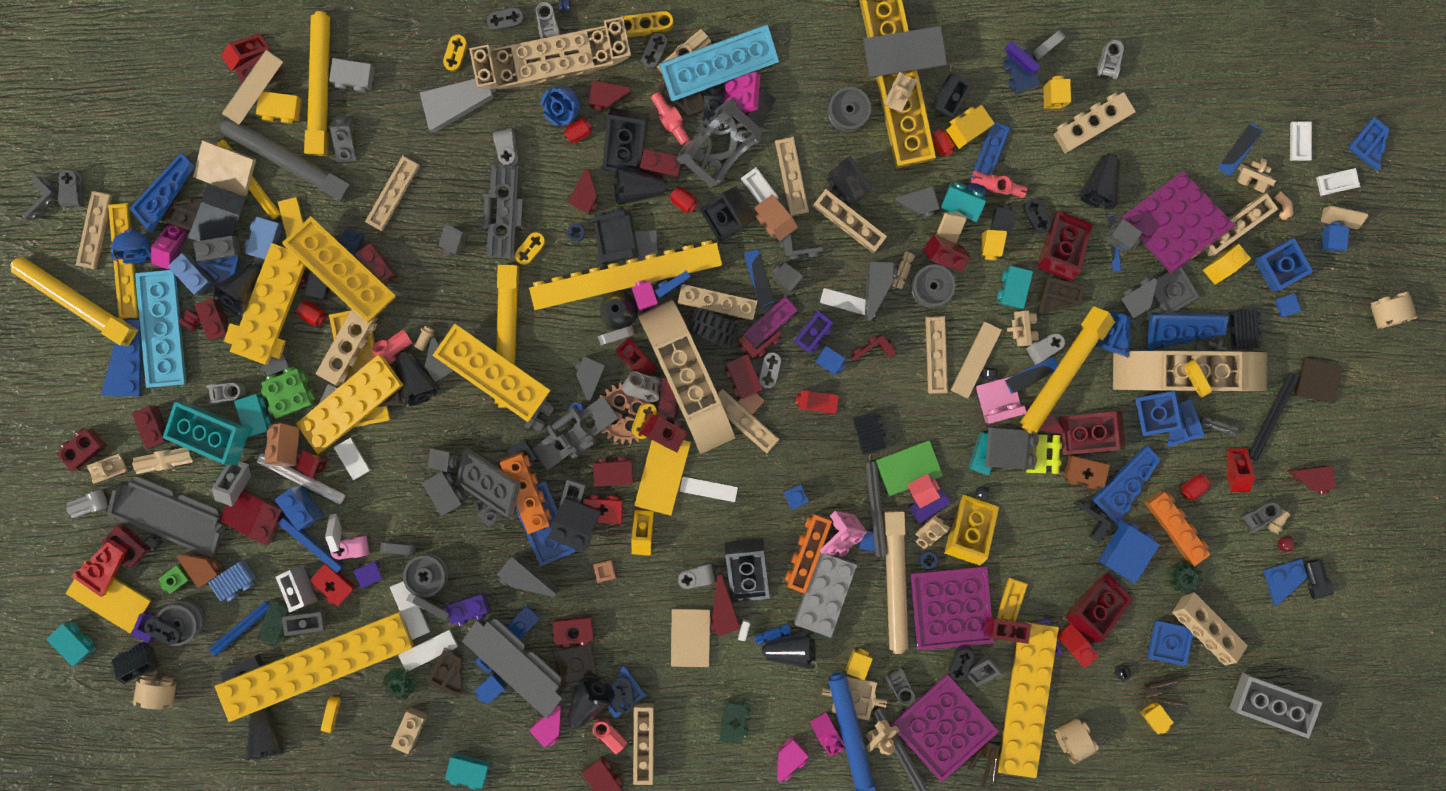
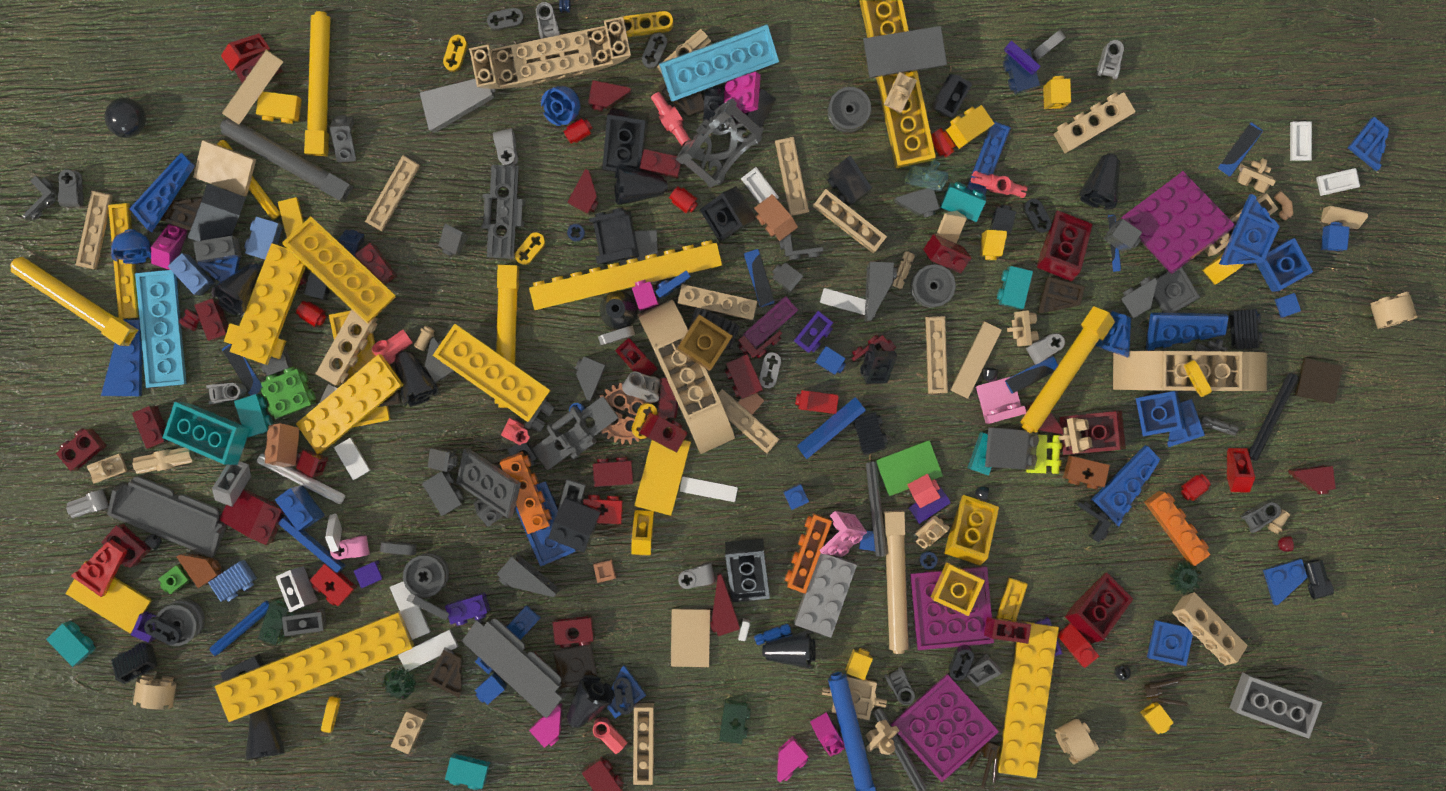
light grey brick [329,58,375,92] -> none
blue brick [1098,522,1160,584] -> none
none -> black piece [104,98,146,138]
none -> black sticker [222,344,262,396]
none -> coral piece [501,418,529,445]
none -> pearl gold brick [676,314,732,371]
none -> blue tile [797,397,866,459]
none -> black bracket [860,344,897,384]
none -> clear light blue plate [905,160,948,191]
none -> yellow brick [931,562,985,616]
none -> tan hips [1058,418,1092,453]
none -> blue wing [1219,194,1280,265]

